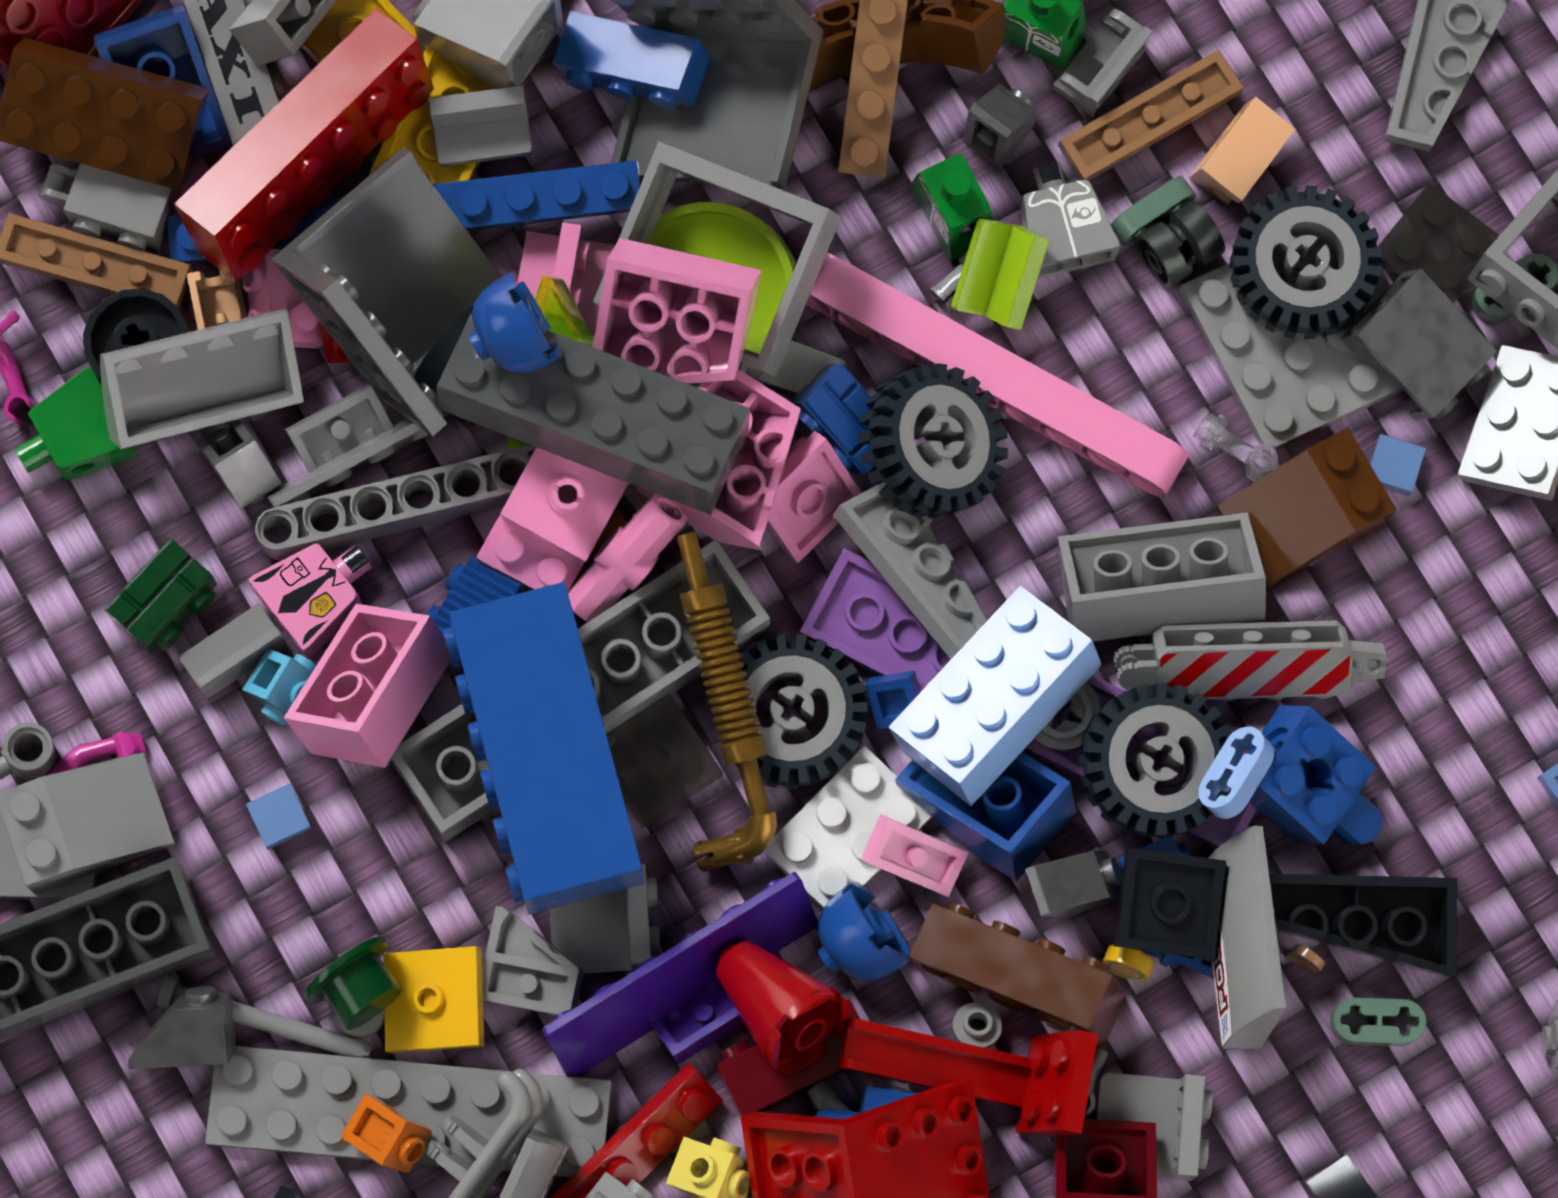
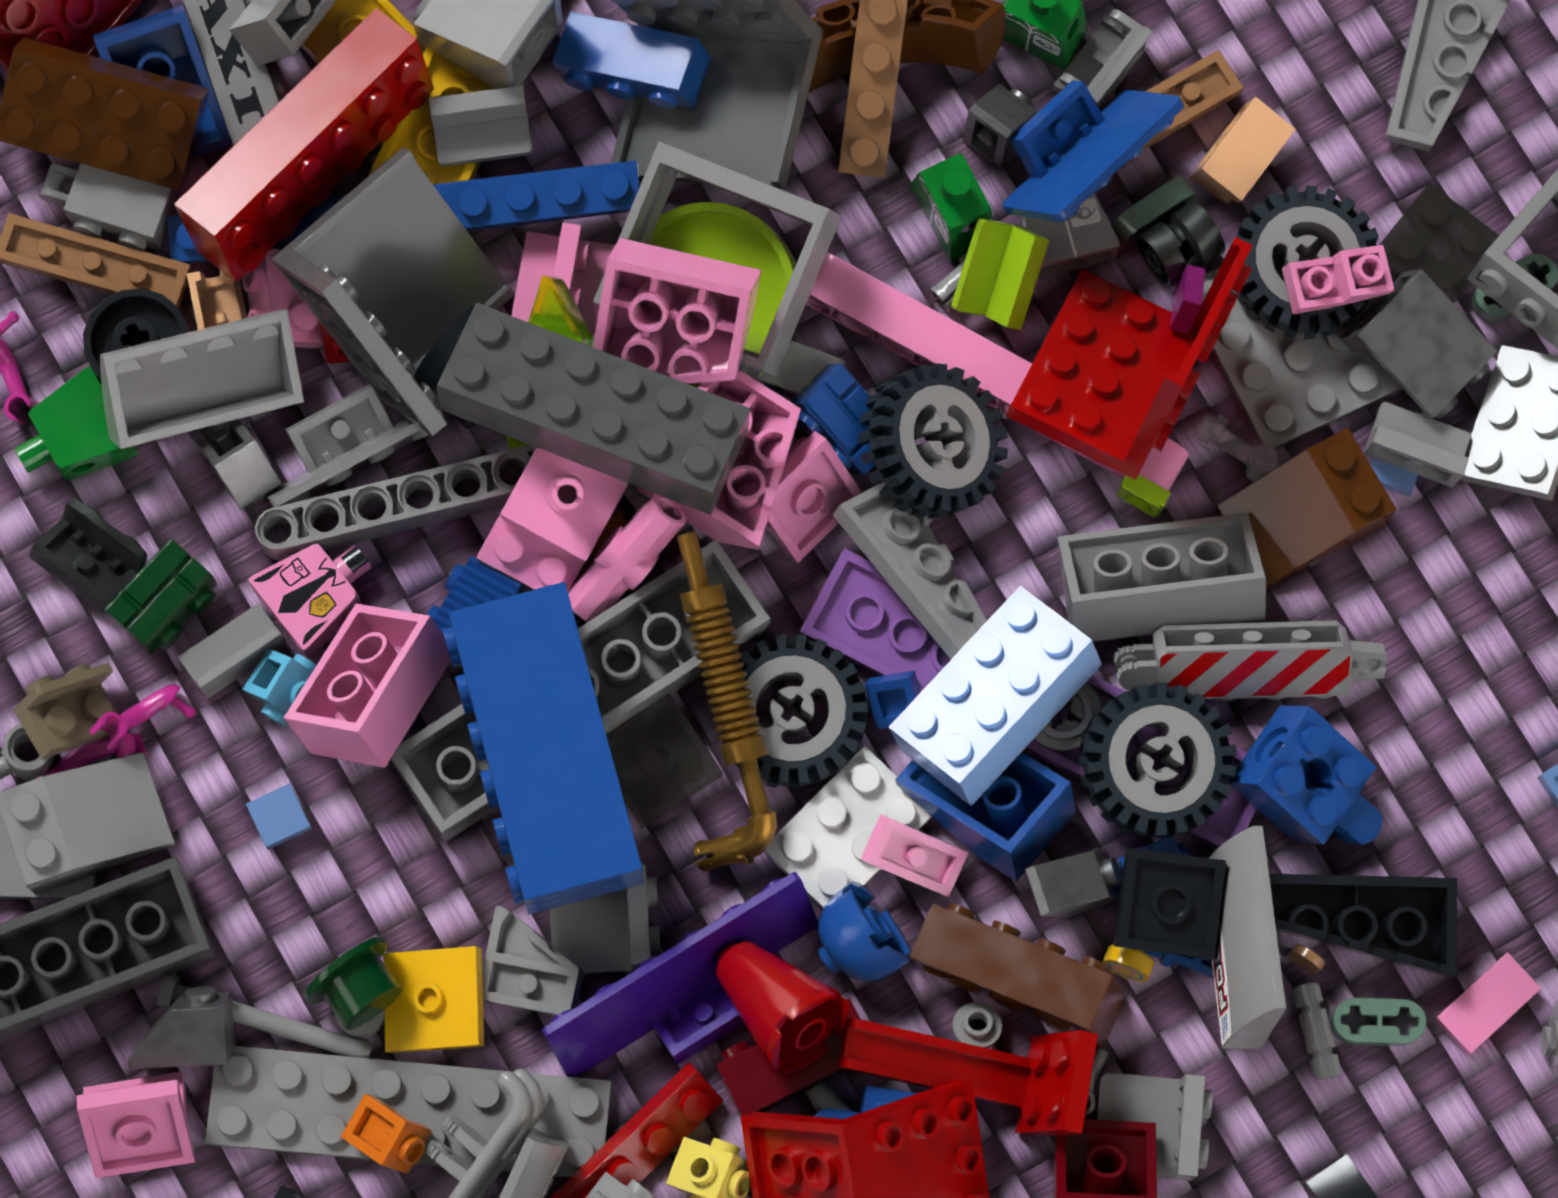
blue cylinder [469,271,562,374] -> none
light blue beam [1199,726,1274,819] -> none
none -> dark tan bracket [13,663,118,759]
none -> pearl dark grey bracket [29,498,148,614]
none -> bright pink bracket [77,1072,195,1178]
none -> dark pink piece [89,684,197,749]
none -> blue bracket [1002,80,1184,222]
none -> red bracket [1006,237,1253,480]
none -> lime tile [1116,474,1171,518]
none -> magenta tile [1170,264,1205,334]
none -> bright pink slope [1282,245,1394,314]
none -> light grey axle [1292,982,1341,1080]
none -> light grey panel [1364,402,1471,488]
none -> bright pink tile [1434,952,1542,1055]

